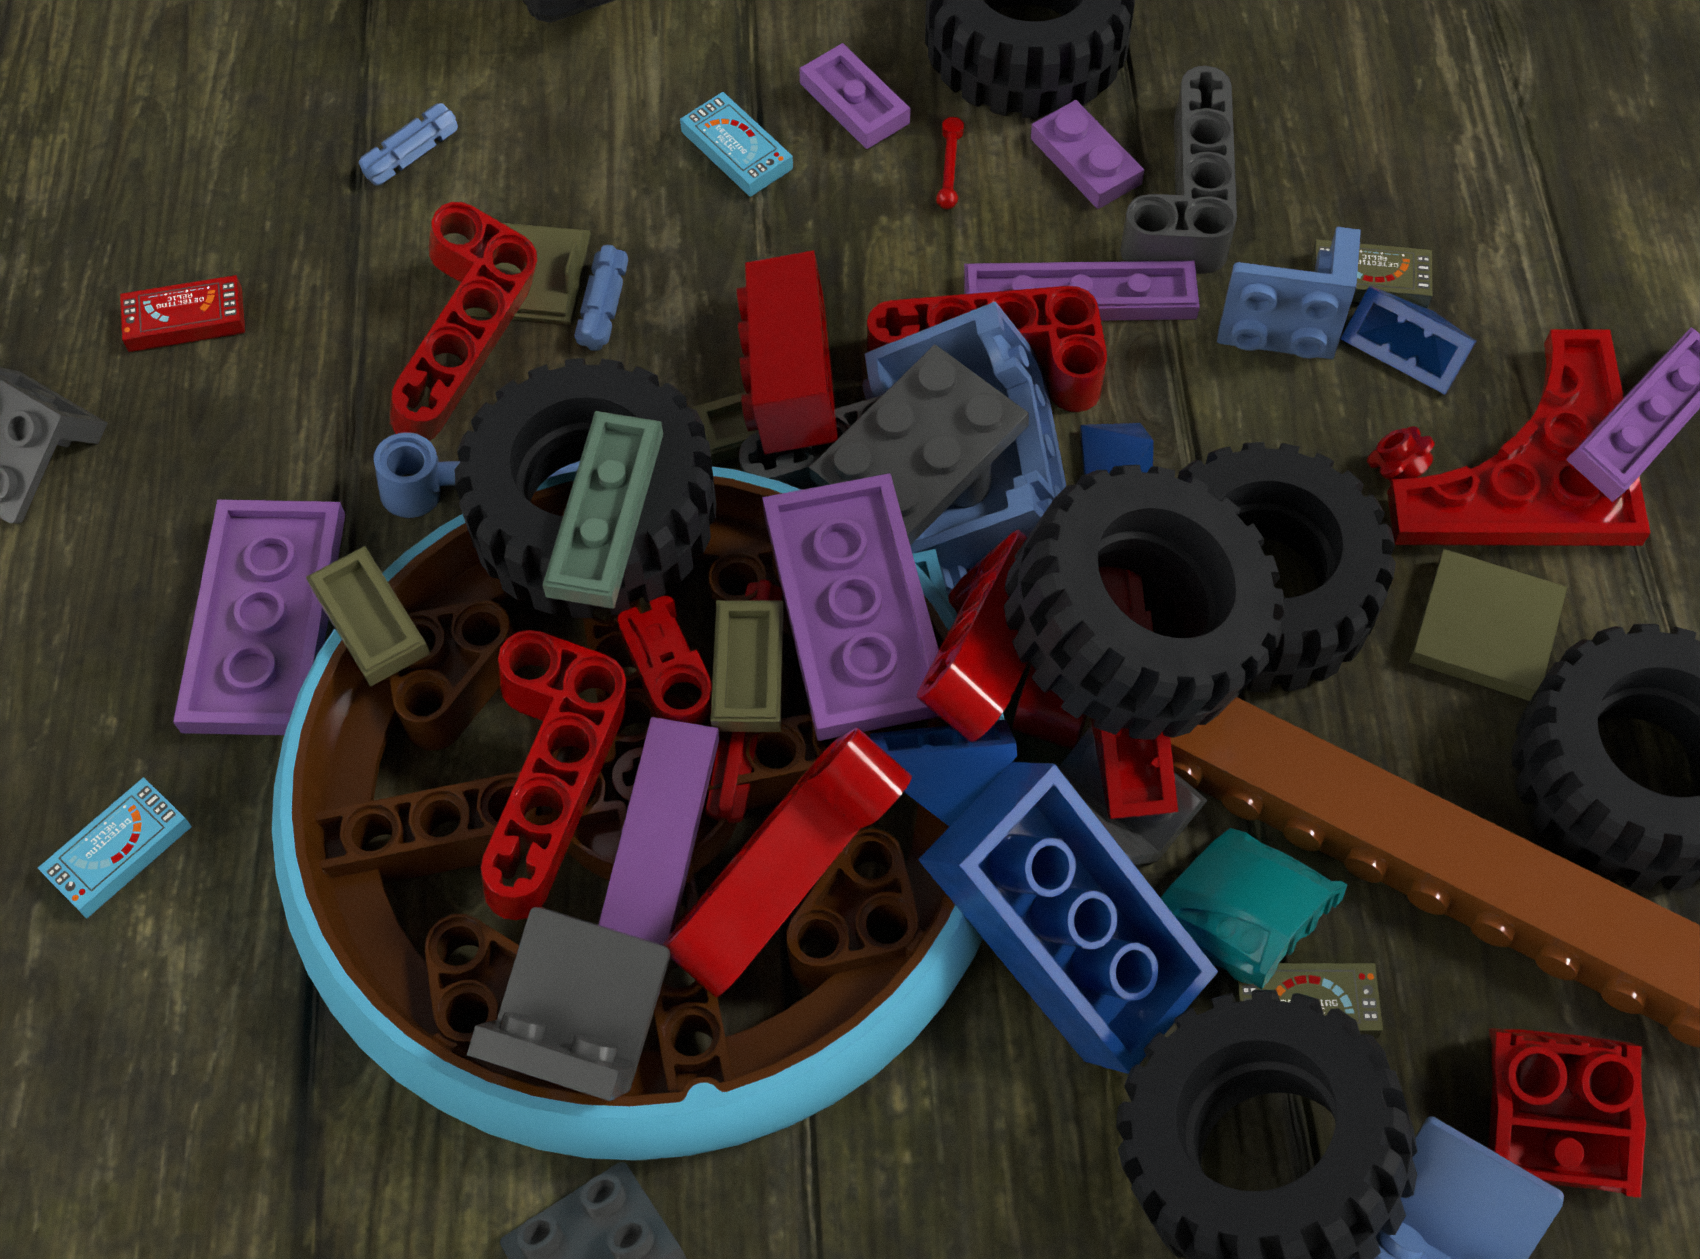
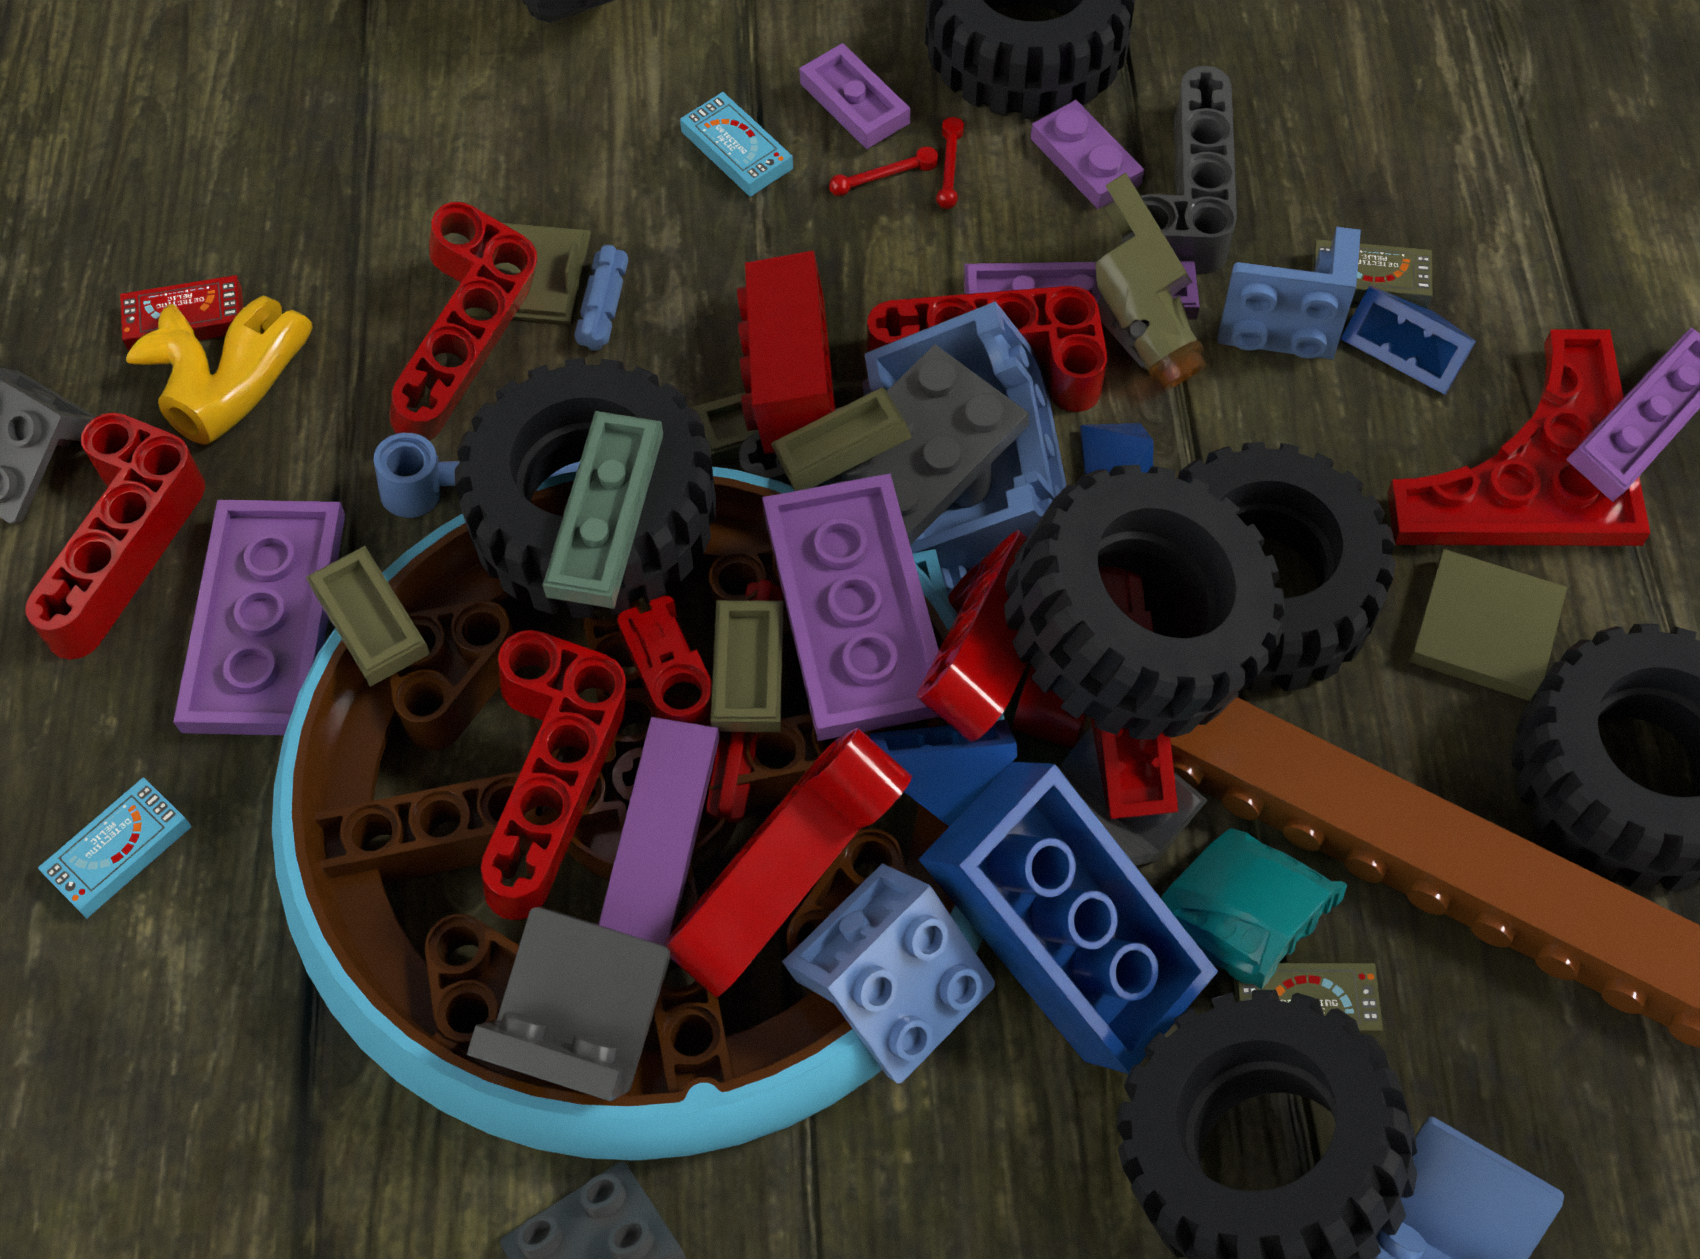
medium blue axle [359,103,458,186] -> none
red plate [1367,426,1435,482] -> none
red slope [1488,1028,1646,1198] -> none
none -> red beam [25,412,205,660]
none -> yellow piece [126,295,313,445]
none -> olive tile [771,387,912,491]
none -> medium blue bracket [782,863,995,1083]
none -> red hinge [829,146,938,196]
none -> olive plate [1095,172,1207,390]

